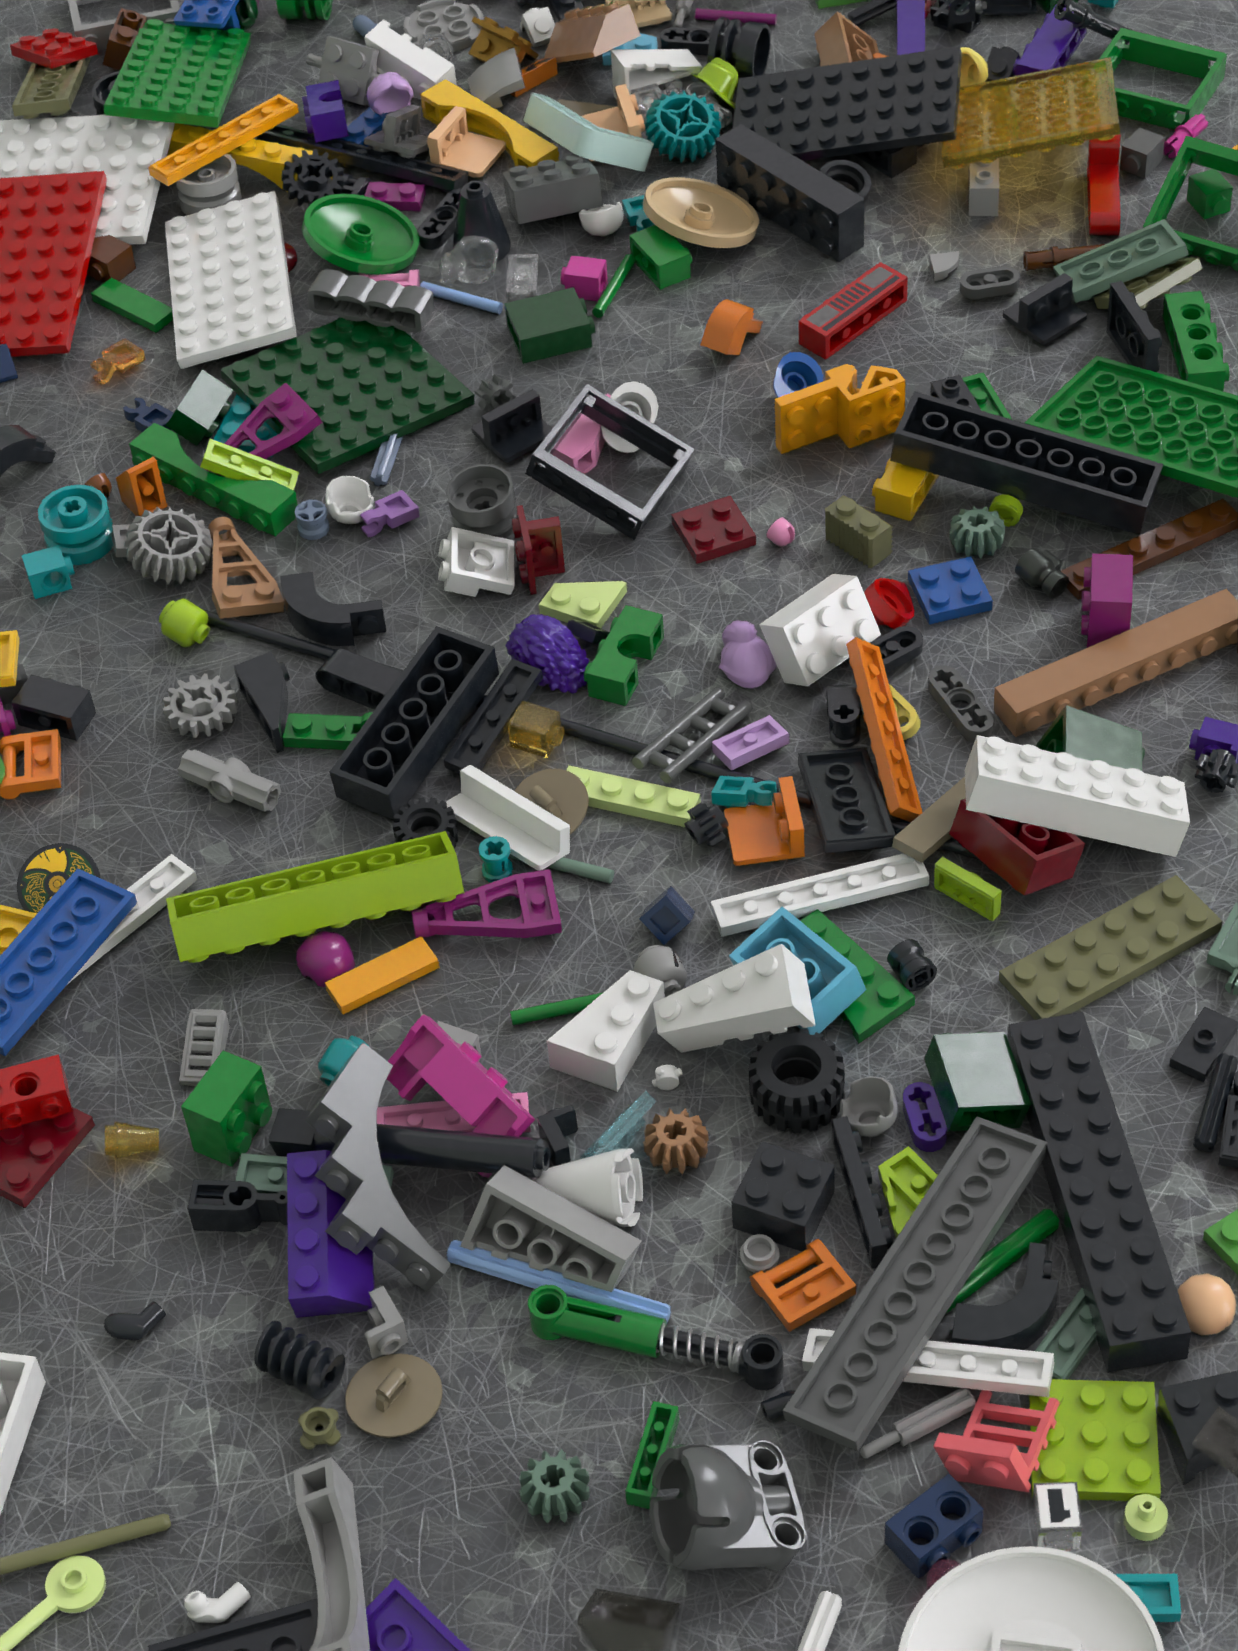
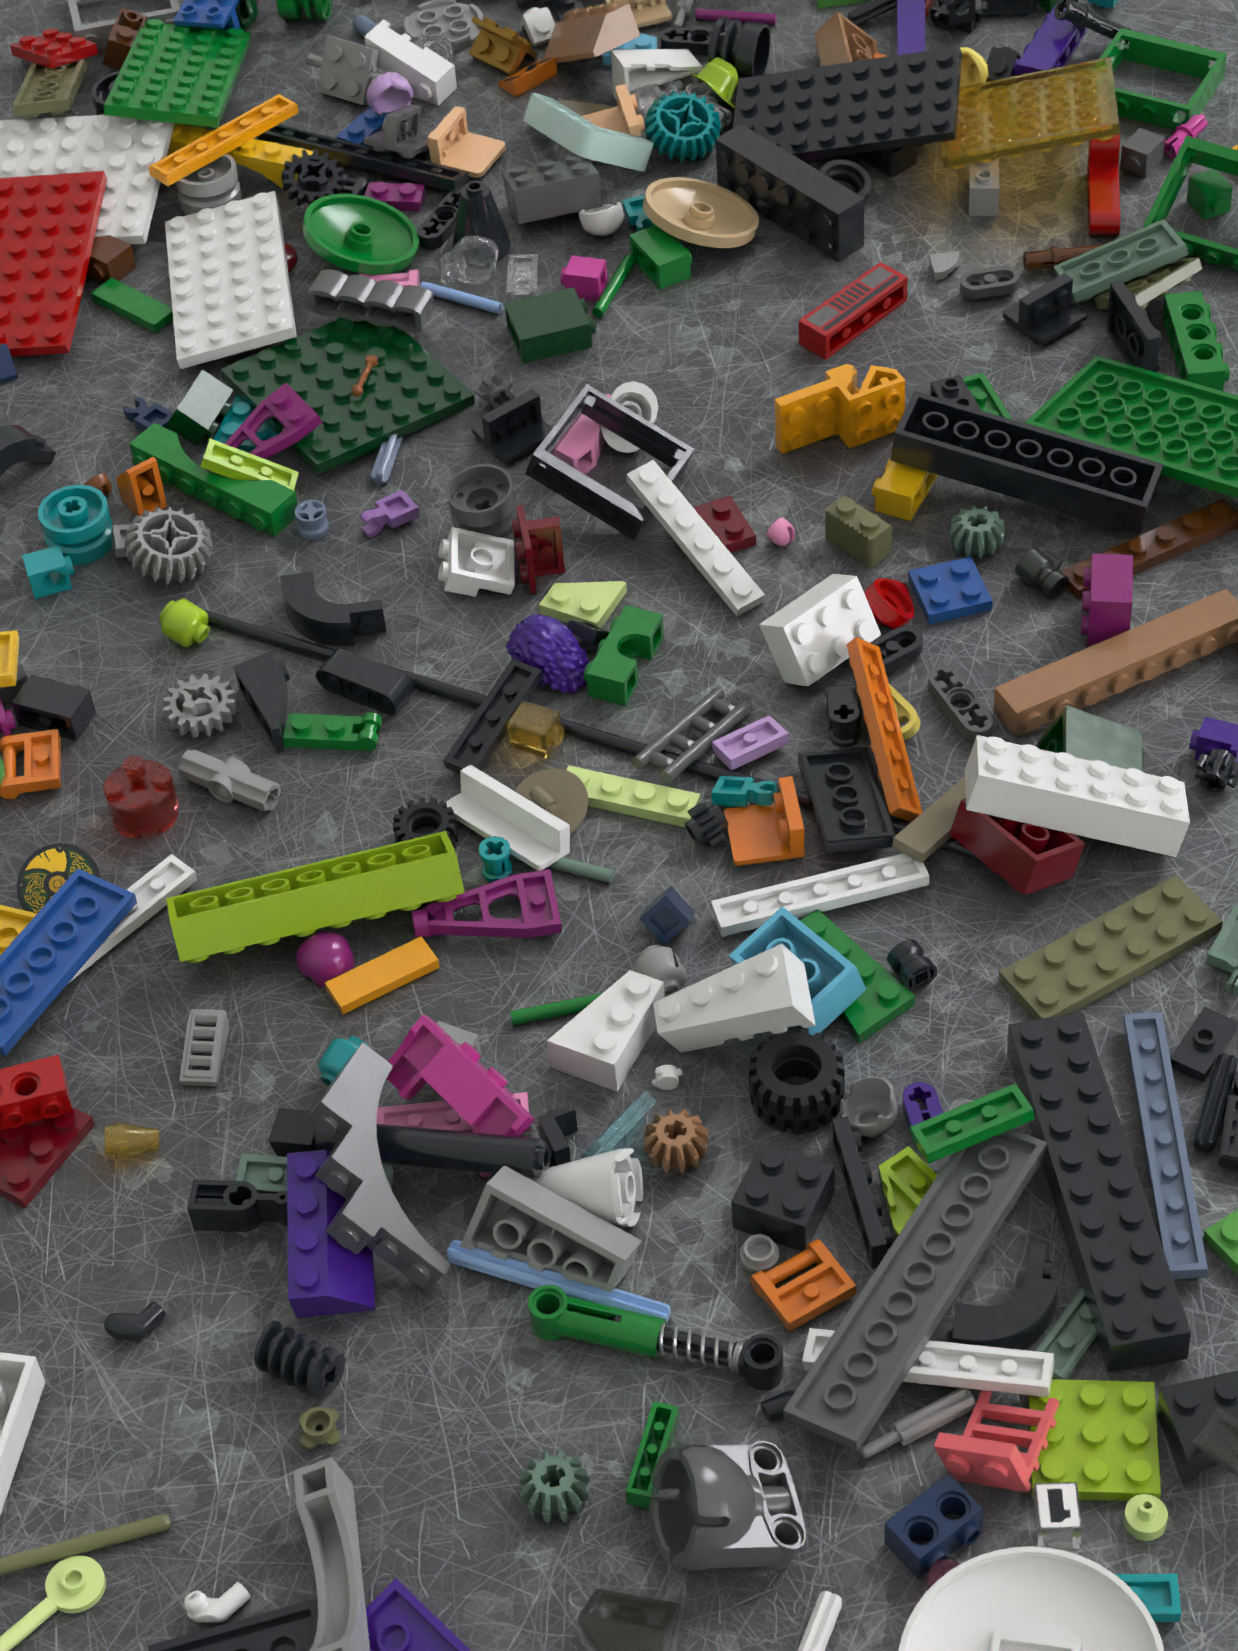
clear orange plate [90,338,145,385] -> none
green brick [181,1051,272,1167] -> none
medium nougat plate [208,517,284,619] -> none
dark purple arch [302,80,349,142] -> none
white hair [325,476,374,524] -> none
black brick [329,626,499,820] -> none
dark tan shield [345,1354,443,1438] -> none
light grey bracket [364,1286,409,1359] -> none
yellow arch [420,79,559,168] -> none
light grey slope [468,48,525,109] -> none
orange brick [700,299,763,356] -> none
lavender hair [719,620,777,688] -> none
blue piece [773,352,823,398] -> none
brick [924,1031,1031,1131] -> none
lime plate [934,856,1002,921] -> none
green axle [946,1208,1059,1314] -> none
lime tile [989,494,1023,527] -> none
light nougat hair [1177,1273,1237,1336] -> none
none -> clear red brick [103,756,179,839]
none -> dark orange hinge [351,355,378,397]
none -> white plate [626,460,765,617]
none -> green plate [910,1083,1034,1164]
none -> sand blue plate [1123,1012,1208,1280]

